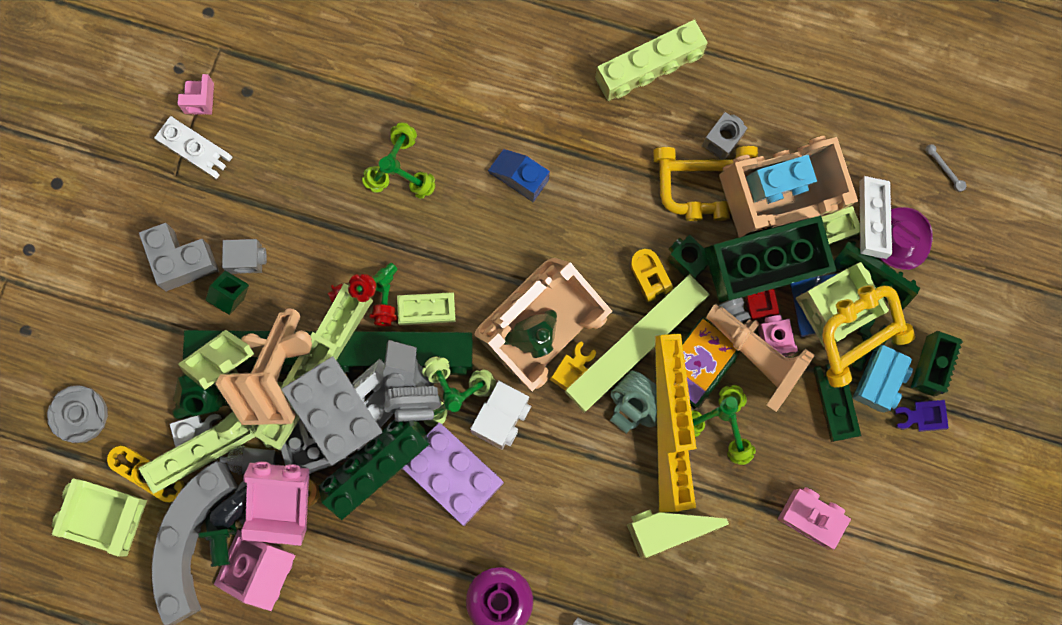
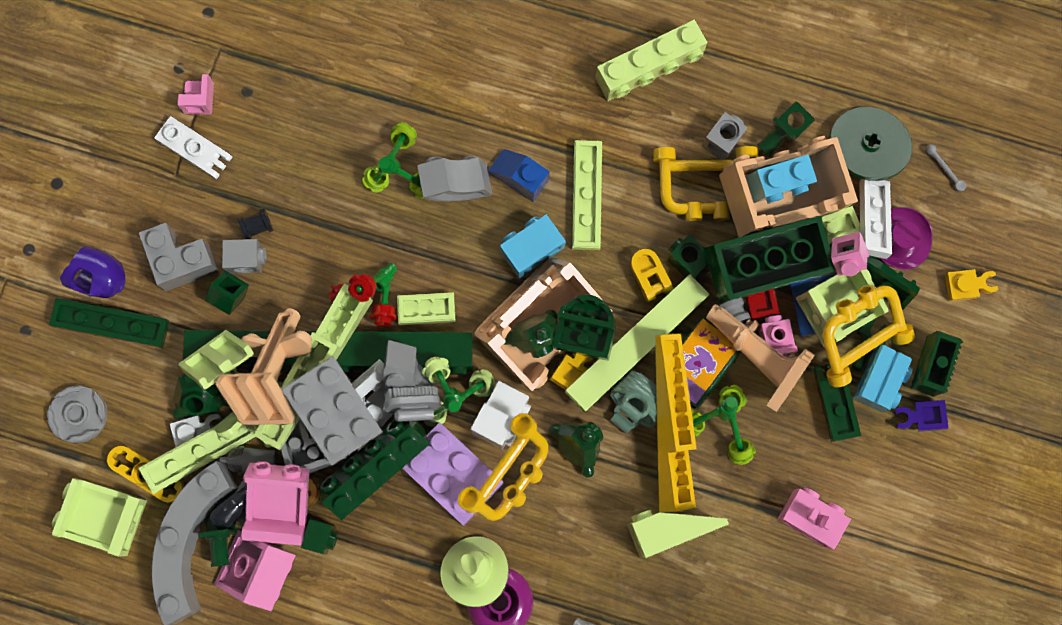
none -> dark green plate [49,298,170,348]
none -> dark purple piece [60,246,126,298]
none -> black bush [237,208,274,239]
none -> dark green plate [301,519,338,555]
none -> light grey brick [417,156,493,202]
none -> yellowish green hat [441,536,508,607]
none -> yellow bar [458,413,549,521]
none -> medium azure brick [500,214,566,279]
none -> dark green rock [549,422,603,478]
none -> dark green slope [552,294,616,361]
none -> yellowish green tile [572,140,602,250]
none -> dark green bracket [757,101,815,157]
none -> piece [829,107,912,181]
none -> bright pink brick [831,231,869,276]
none -> yellow plate [944,269,998,302]

